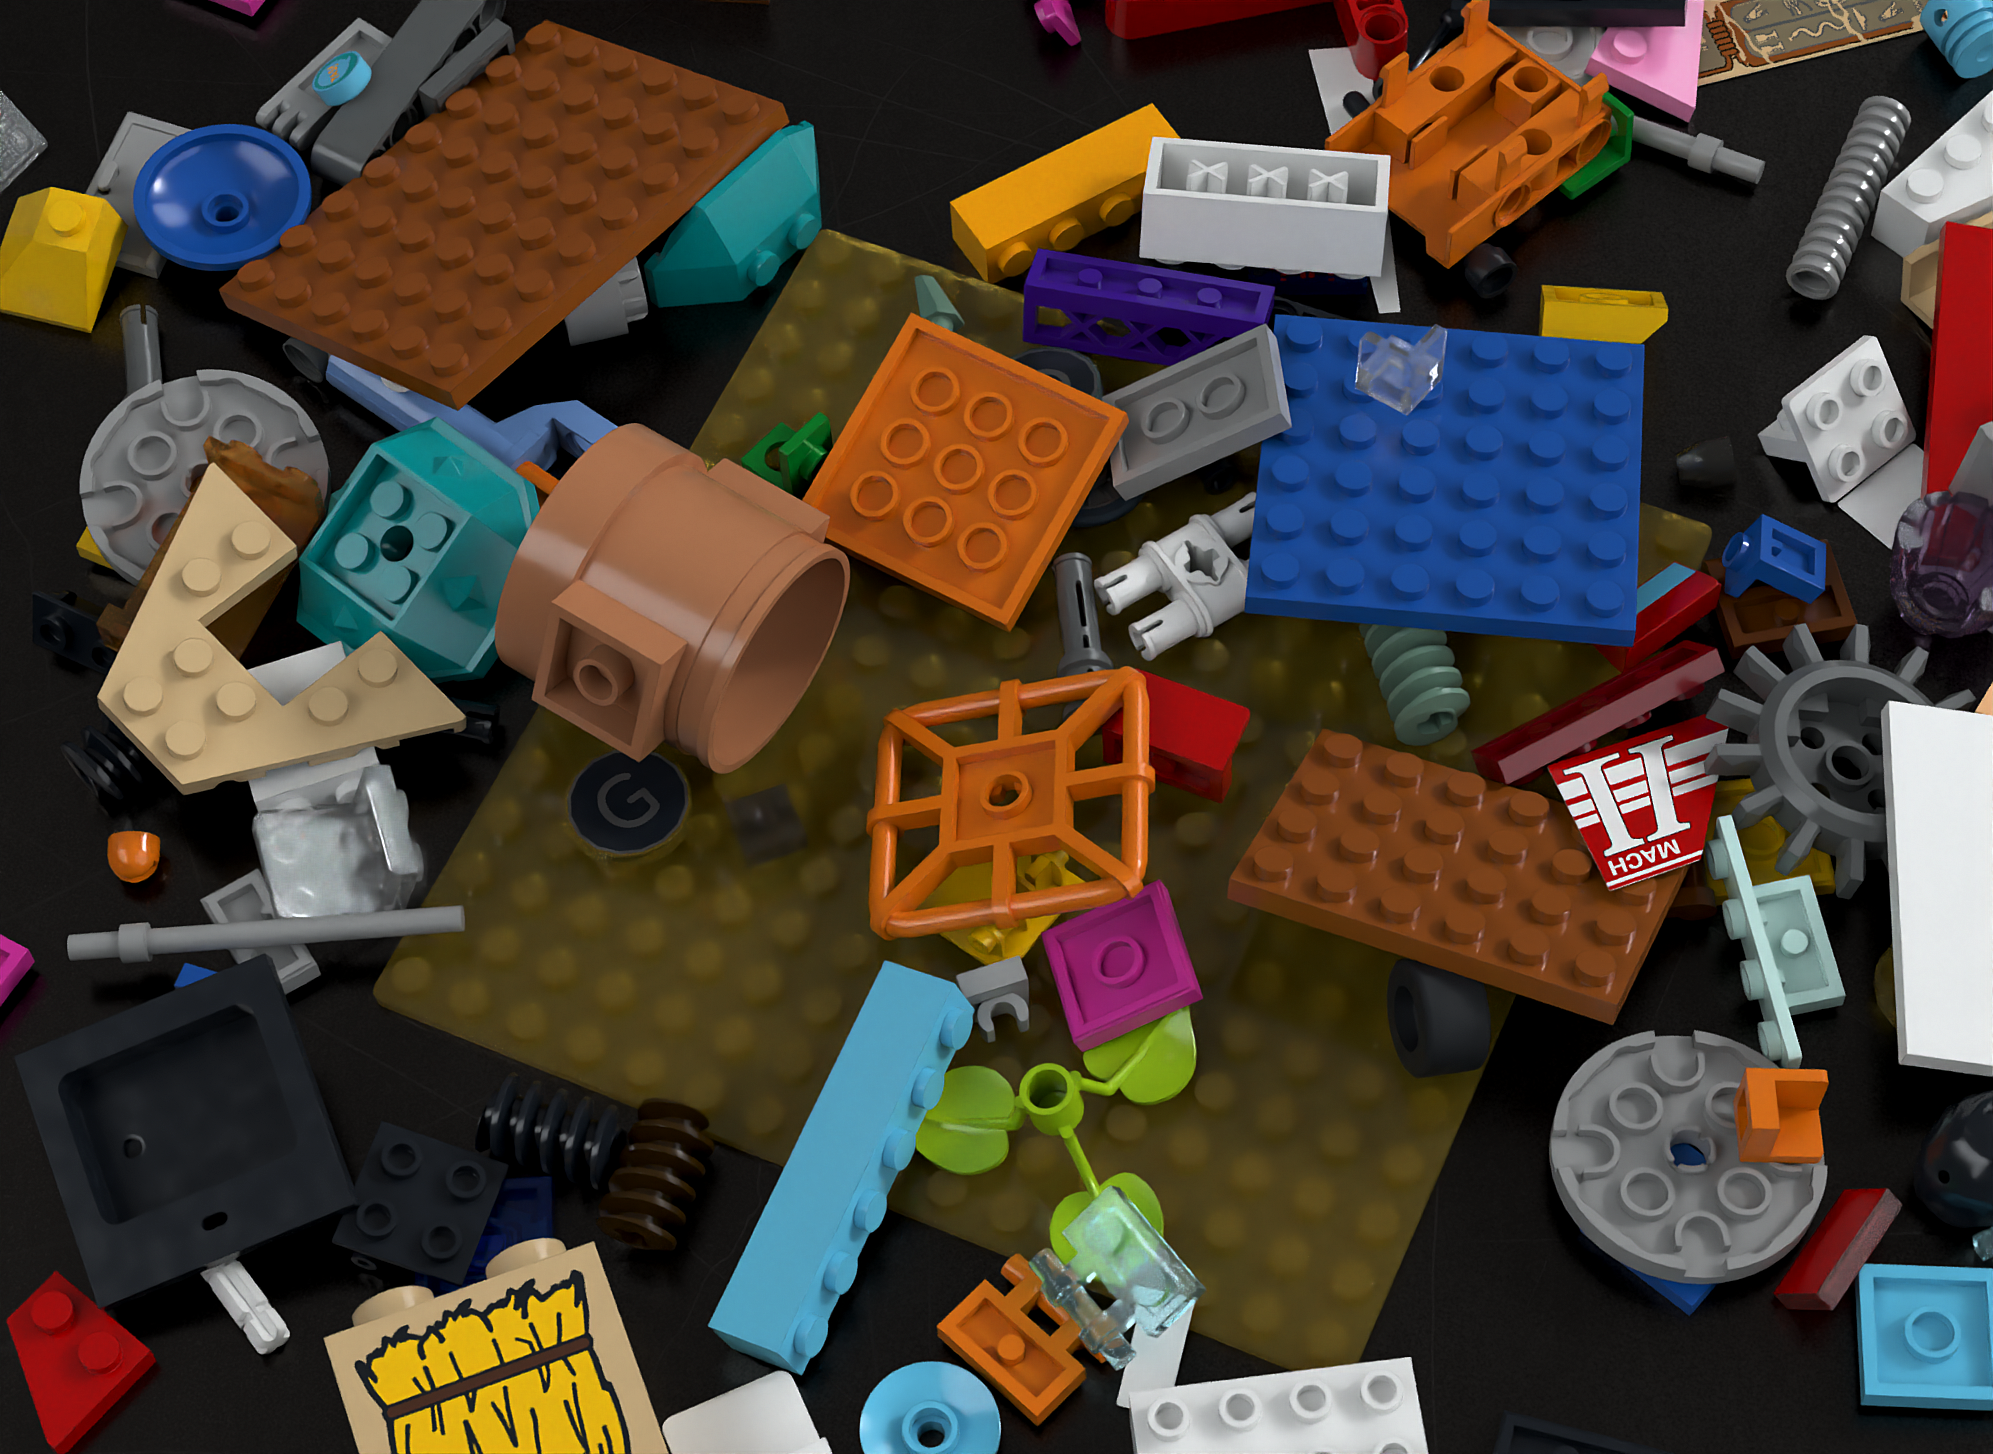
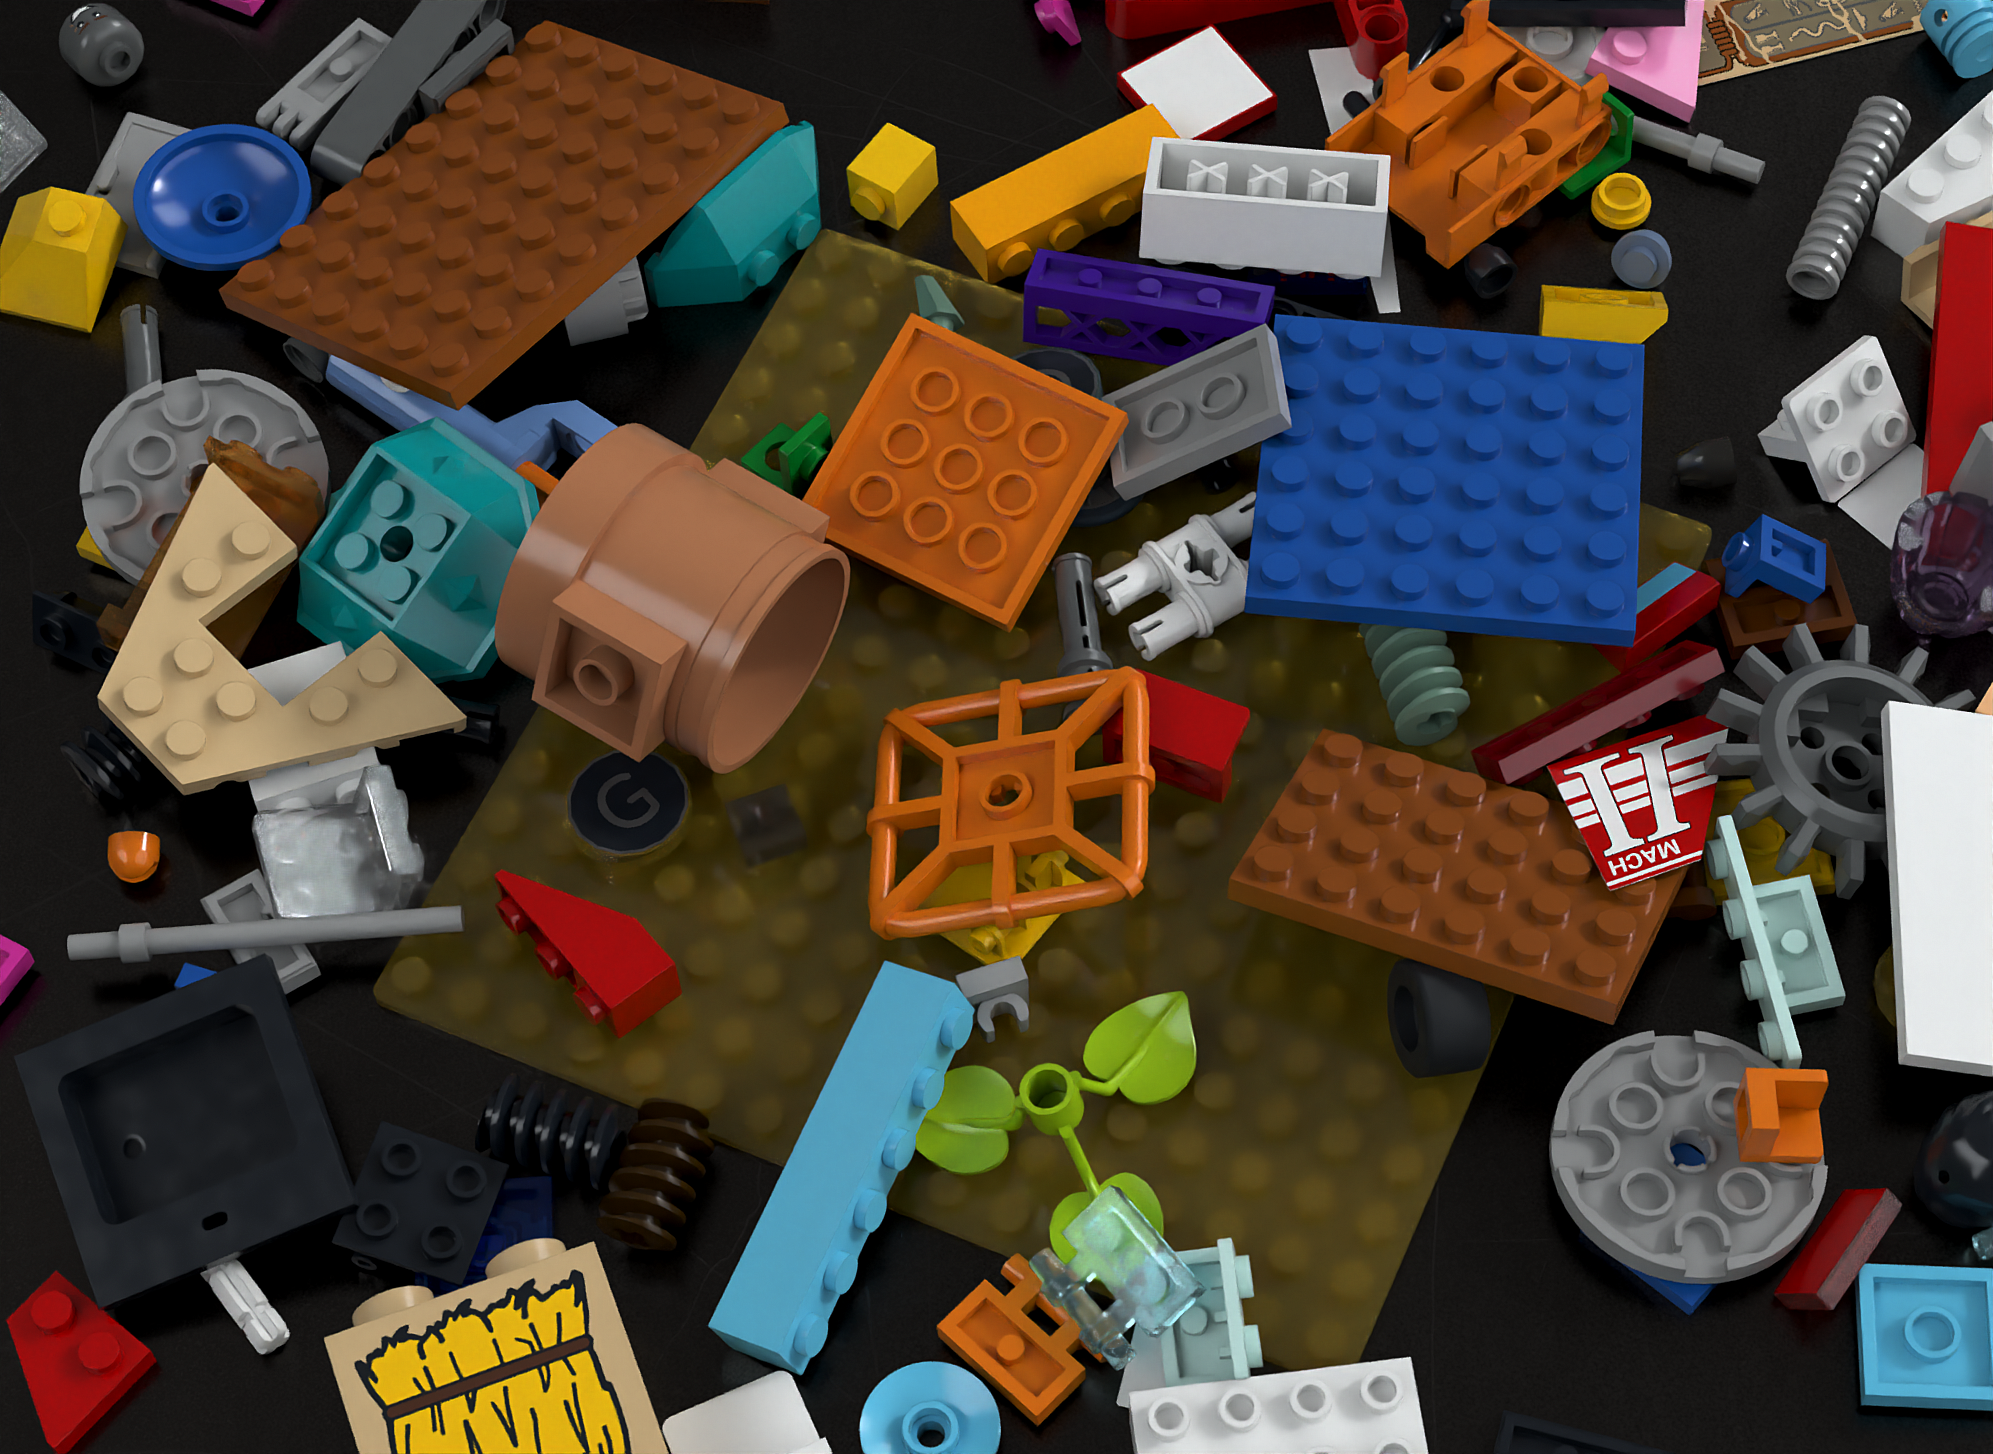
medium azure tile [312,51,371,106] -> none
dark pink plate [1041,880,1203,1052] -> none
clear panel [1355,324,1448,416] -> none
none -> dark grey head [58,3,144,87]
none -> red slope [494,869,682,1039]
none -> yellow brick [846,122,938,230]
none -> white tile [1117,24,1277,142]
none -> light aqua bracket [1150,1238,1263,1388]
none -> yellow plate [1591,173,1651,230]
none -> sand blue plate [1611,230,1672,289]

